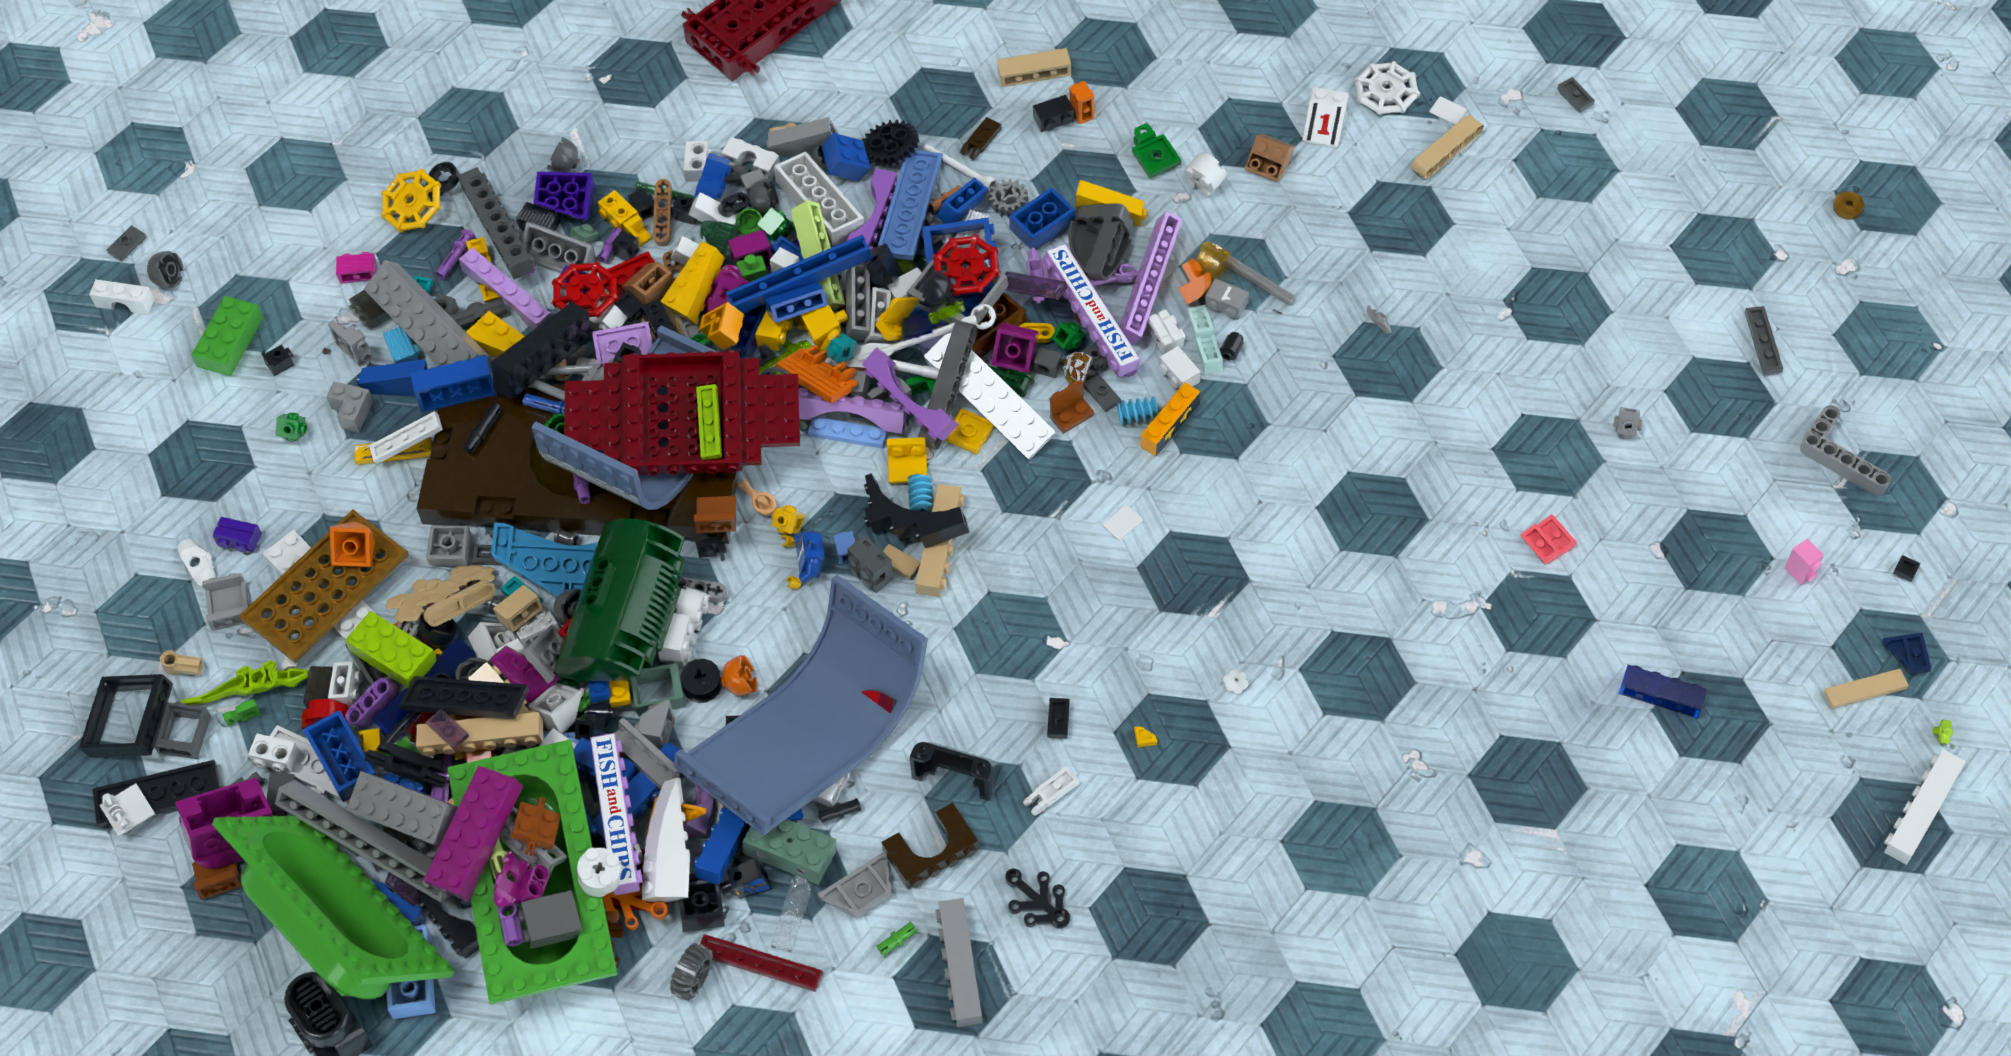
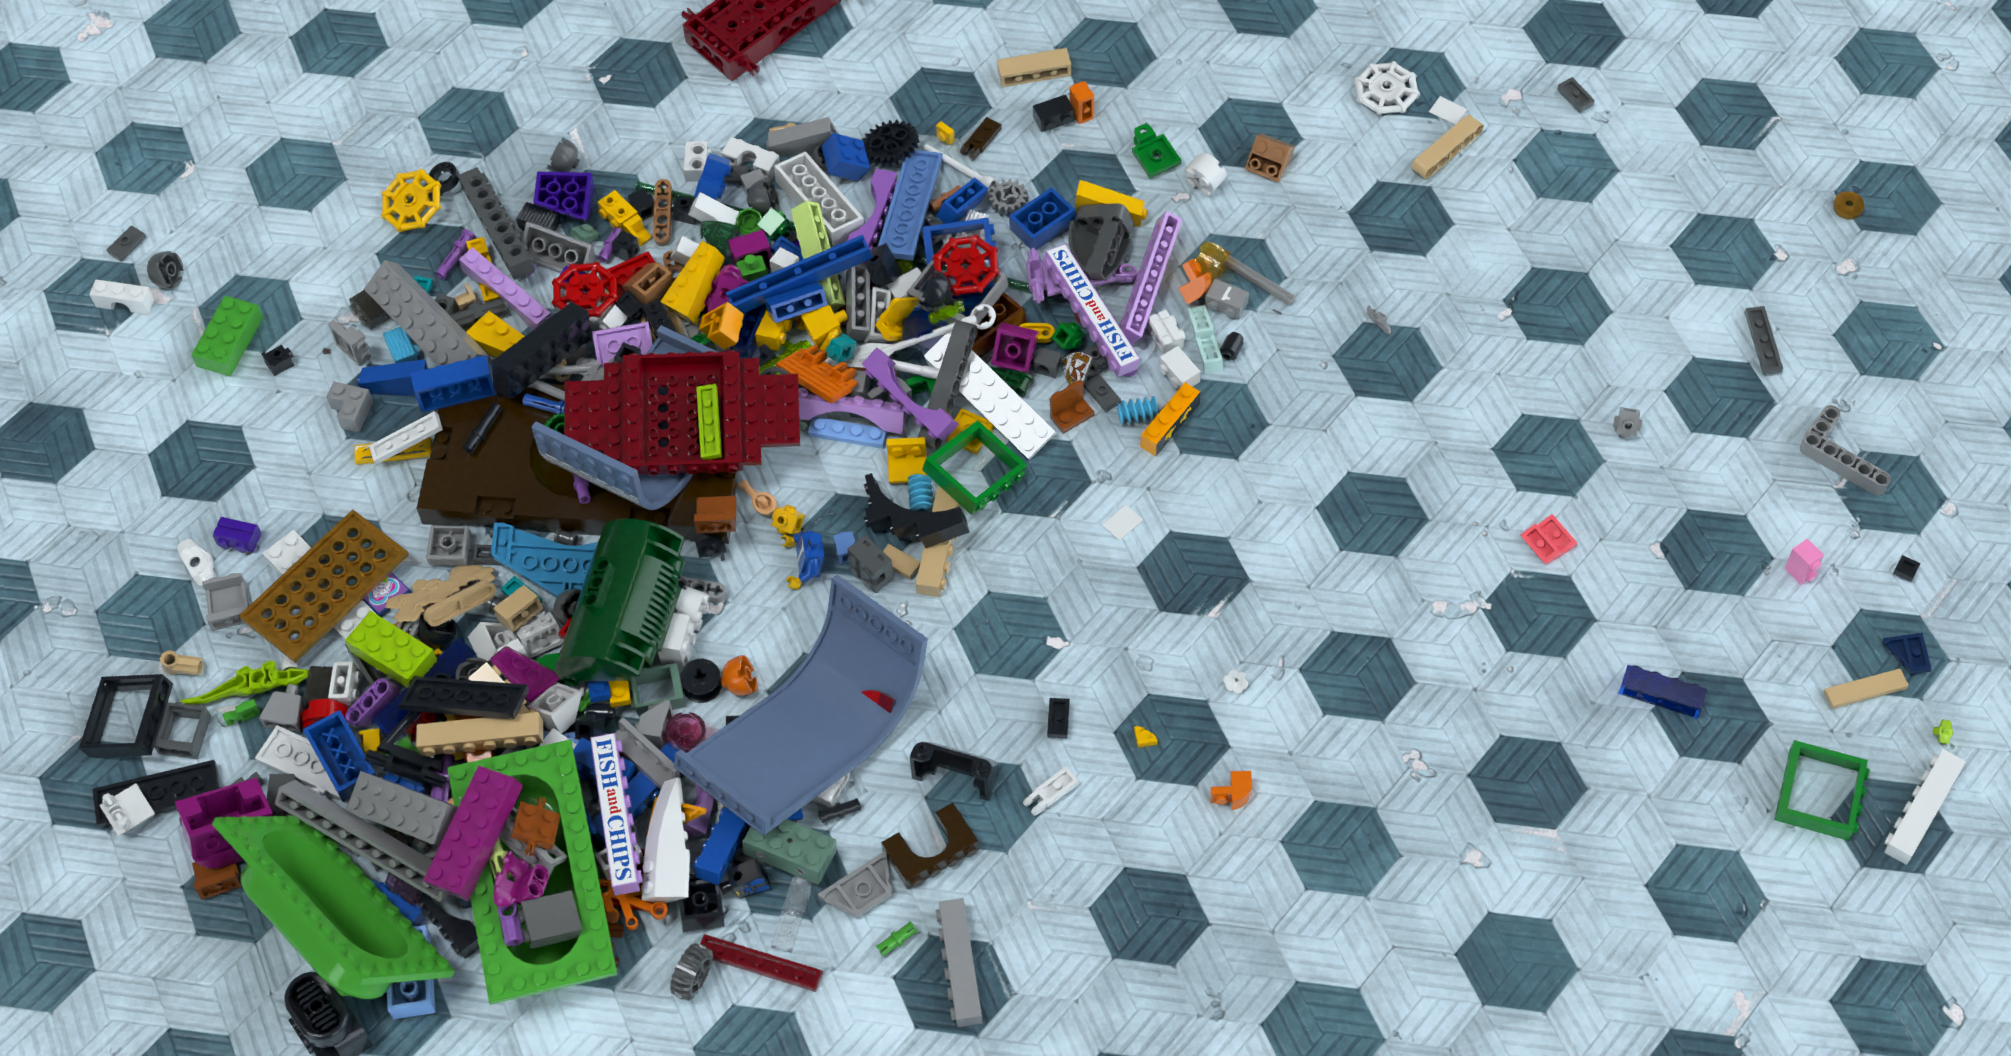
white brick [248,734,299,772] -> none
green brick [275,412,307,441] -> none
orange slope [330,522,376,567] -> none
dark pink brick [336,252,377,284] -> none
clear purple plate [426,709,469,750] -> none
light grey wing [522,624,564,683] -> none
white brick [577,848,620,897] -> none
black beam [718,192,750,217] -> none
clear purple plate [1005,271,1068,300] -> none
black plant [1005,868,1070,929] -> none
white slope [1302,87,1349,148] -> none
none -> light grey torso [259,684,305,734]
none -> tile [363,572,411,617]
none -> tan panel [454,283,477,312]
none -> clear pink cylinder [665,712,706,753]
none -> green window [922,420,1027,515]
none -> yellow plate [936,121,955,145]
none -> orange brick [1210,771,1252,810]
none -> green window [1774,740,1870,841]

